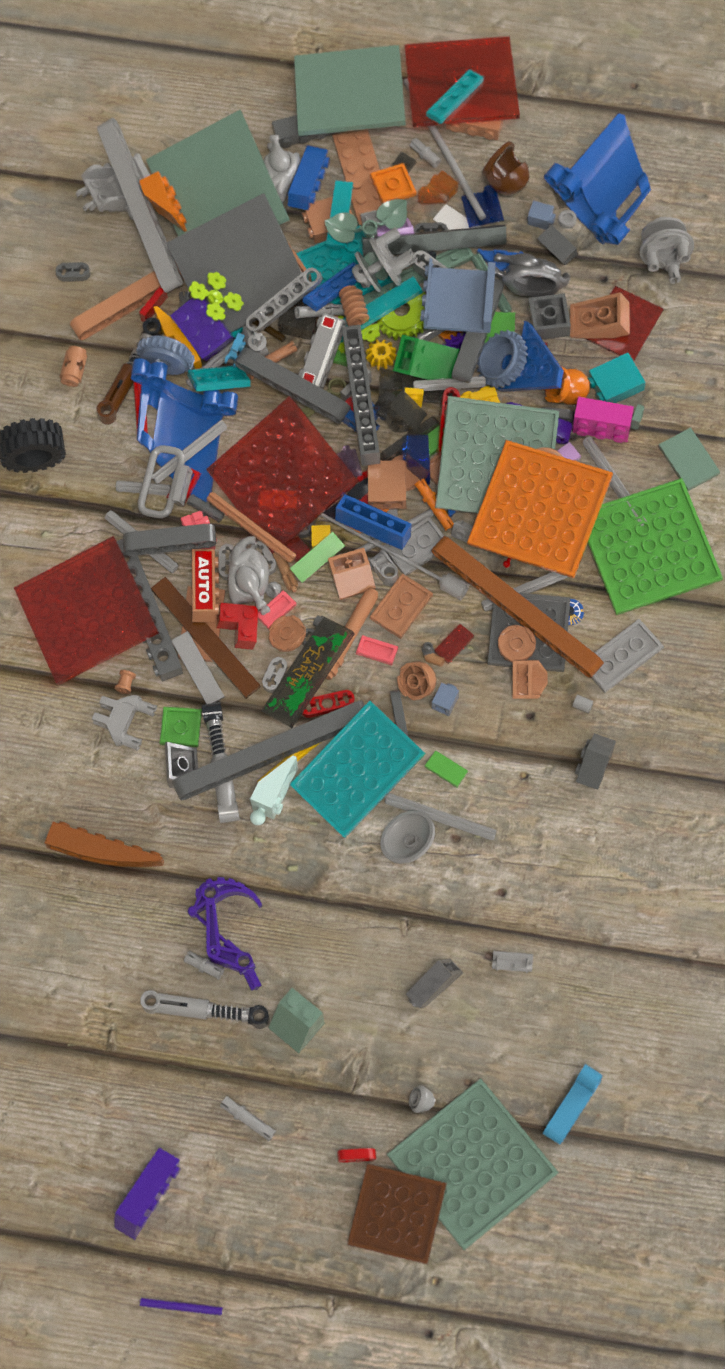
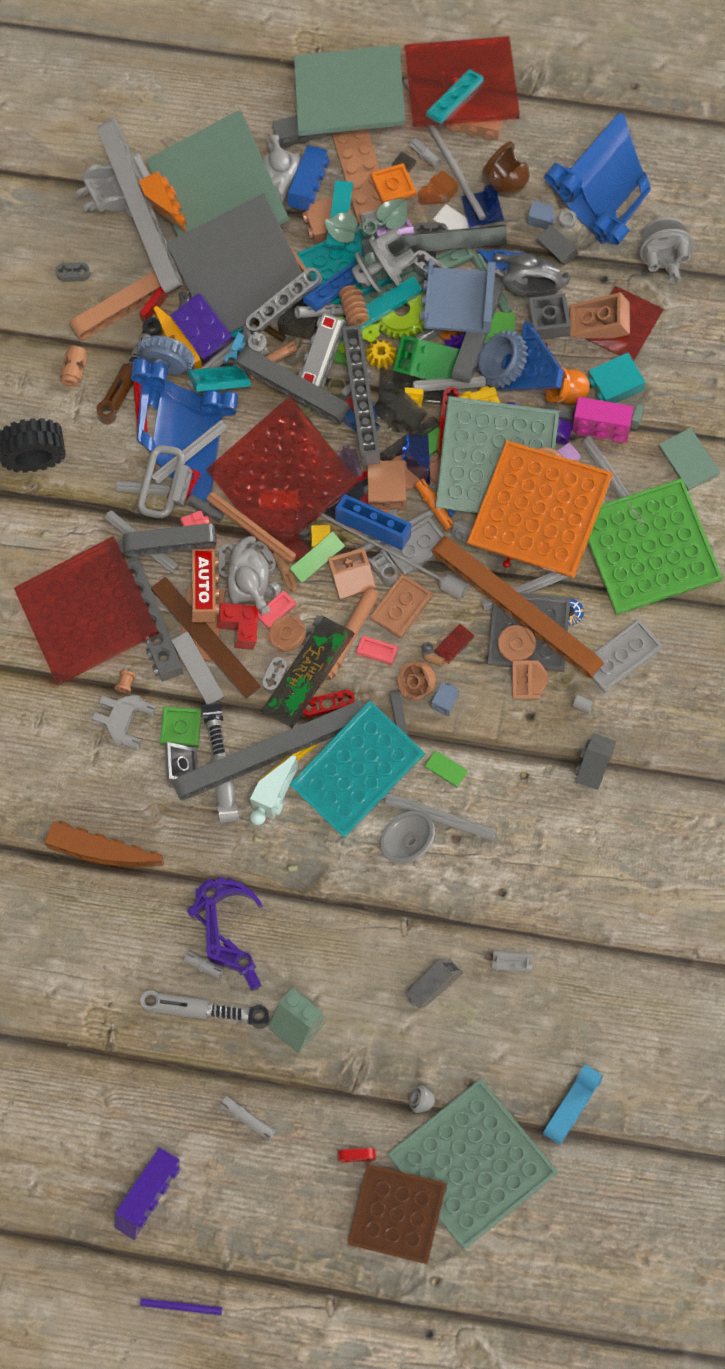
lime plant [188,272,244,321] -> none

